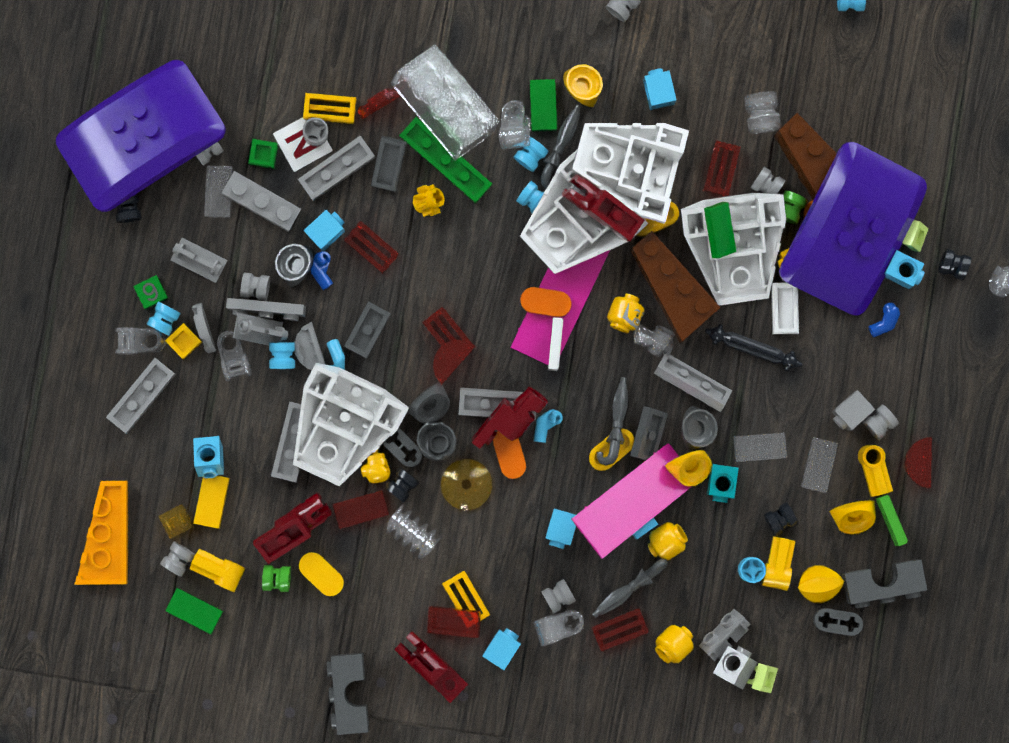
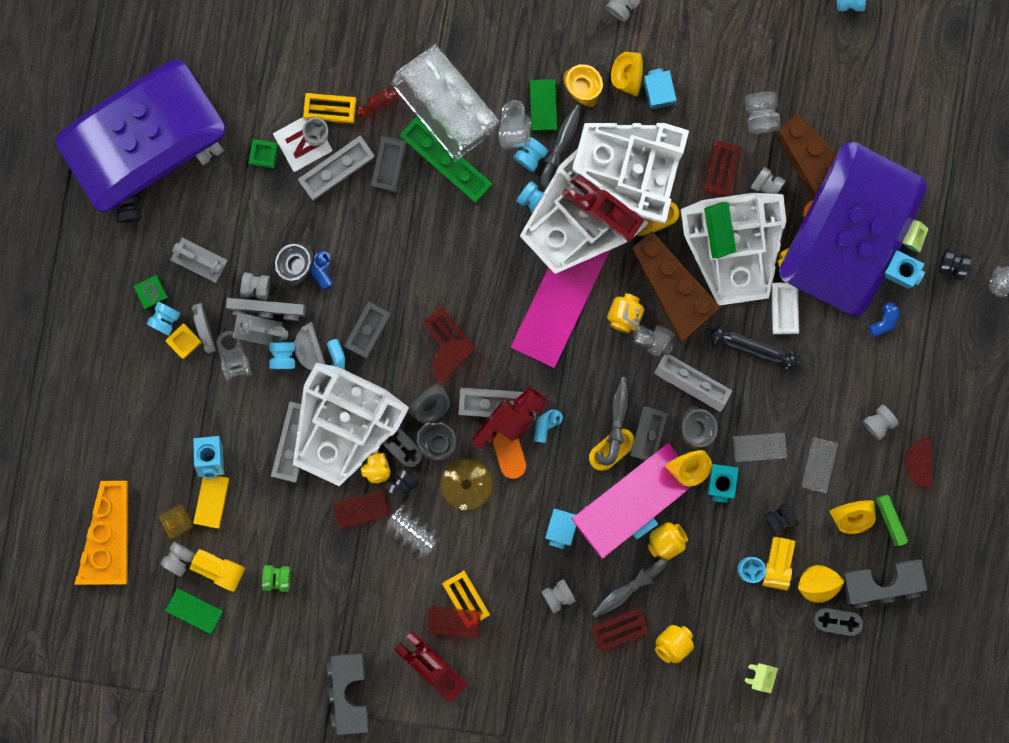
light grey plate [106,358,176,434] -> none
clear piece [115,327,166,355] -> none
clear tile [204,165,233,218] -> none
light grey plate [221,171,301,232] -> none
dark red plate [253,493,332,564] -> none
yellow tile [299,552,344,596] -> none
medium azure brick [304,210,345,251] -> none
clear red tile [344,221,399,274] -> none
yellow gear [413,184,444,217] -> none
medium azure brick [482,628,521,670] -> none
orange tile [520,287,571,317] -> none
clear piece [533,609,584,646] -> none
white tile [548,317,563,371] -> none
light grey hinge [699,609,751,661] -> none
light grey brick [713,646,758,690] -> none
bright green wheel [783,190,808,224] -> none
light grey brick [832,390,875,431] -> none
yellow piece [858,445,893,497] -> none
none -> yellow piece [611,52,643,97]

